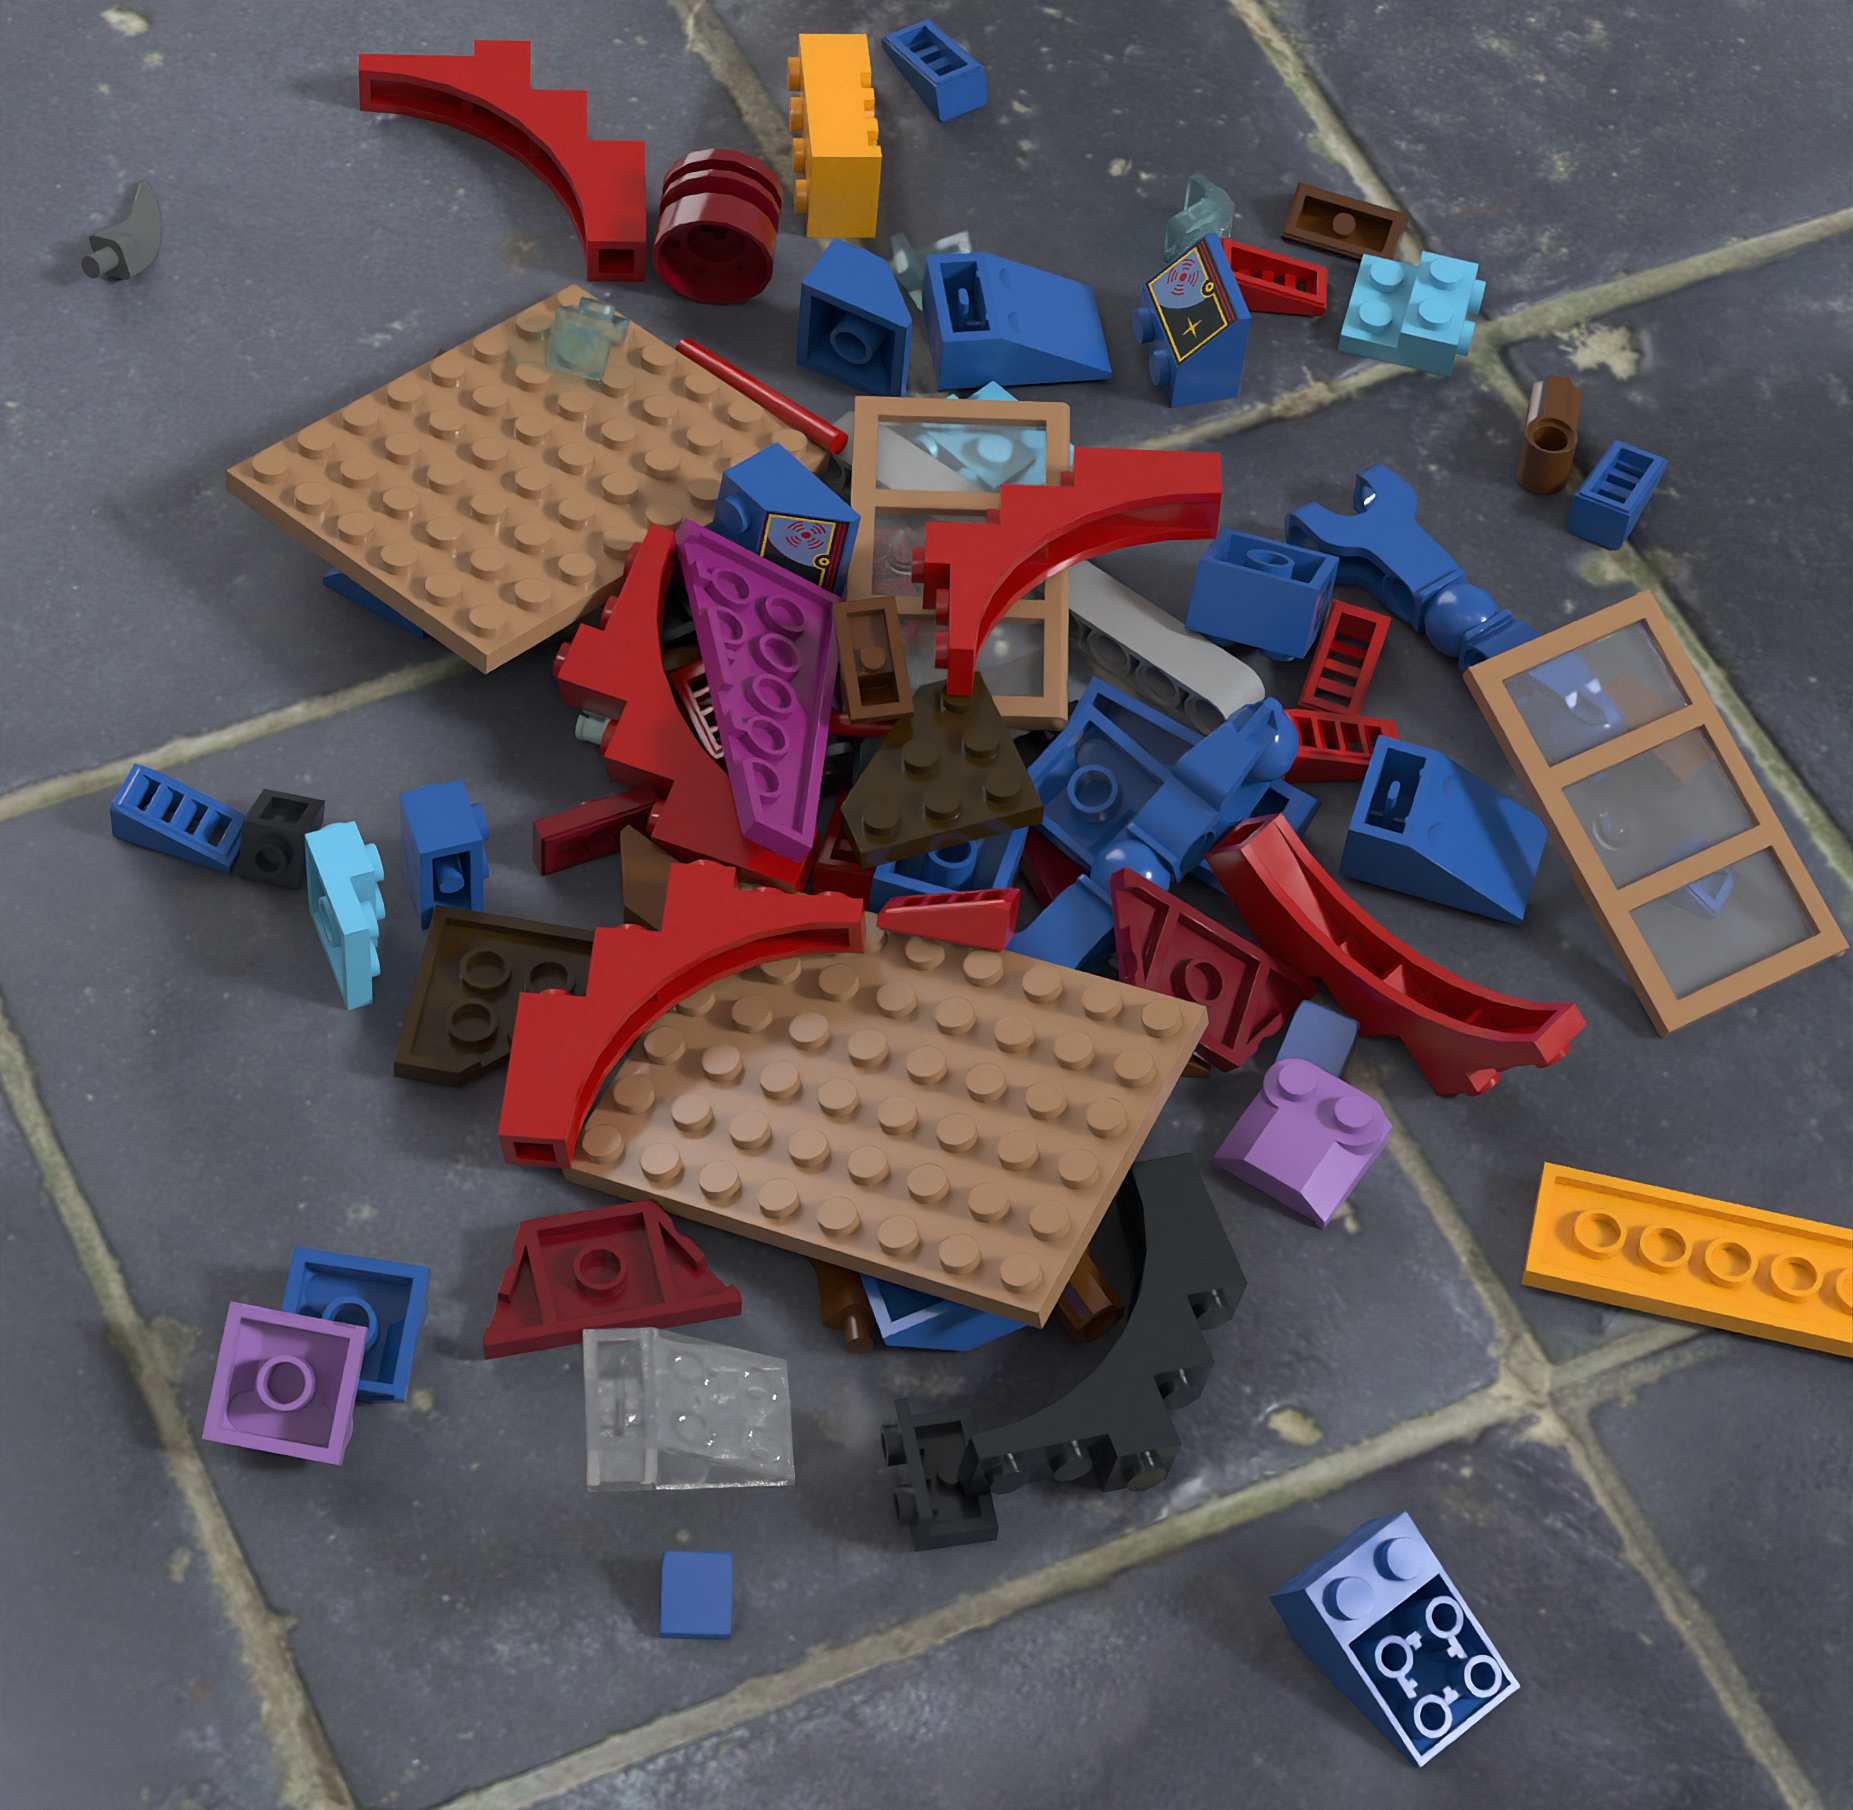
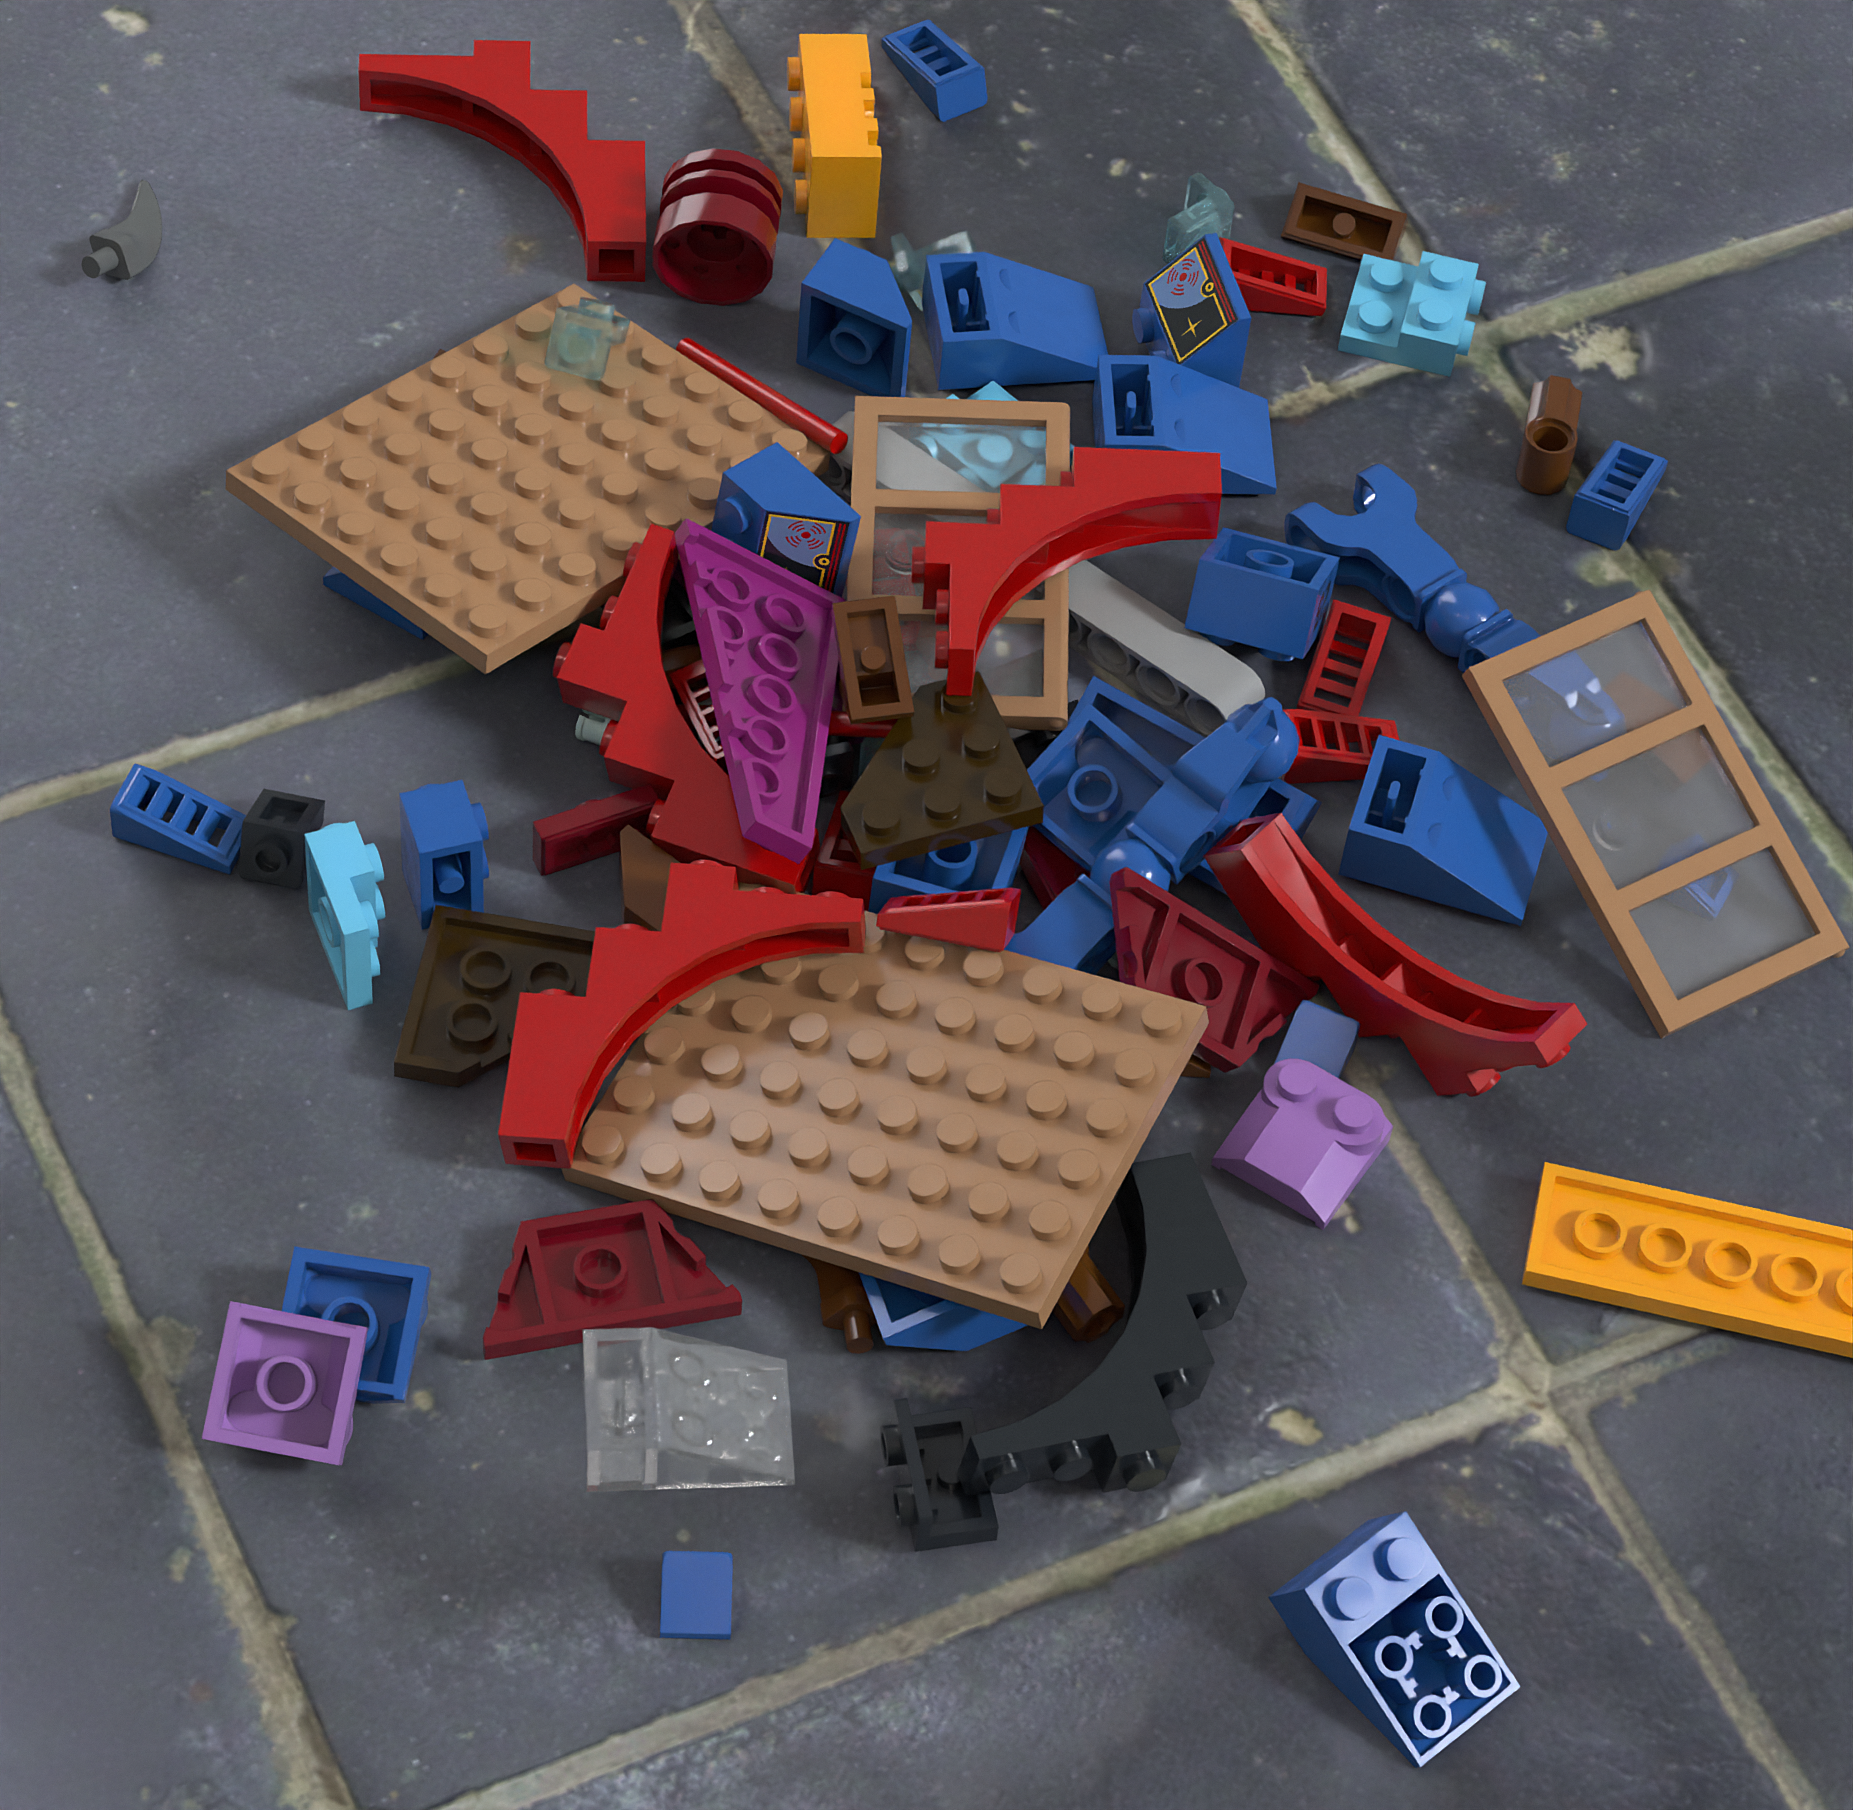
none -> blue slope [1092,355,1277,494]

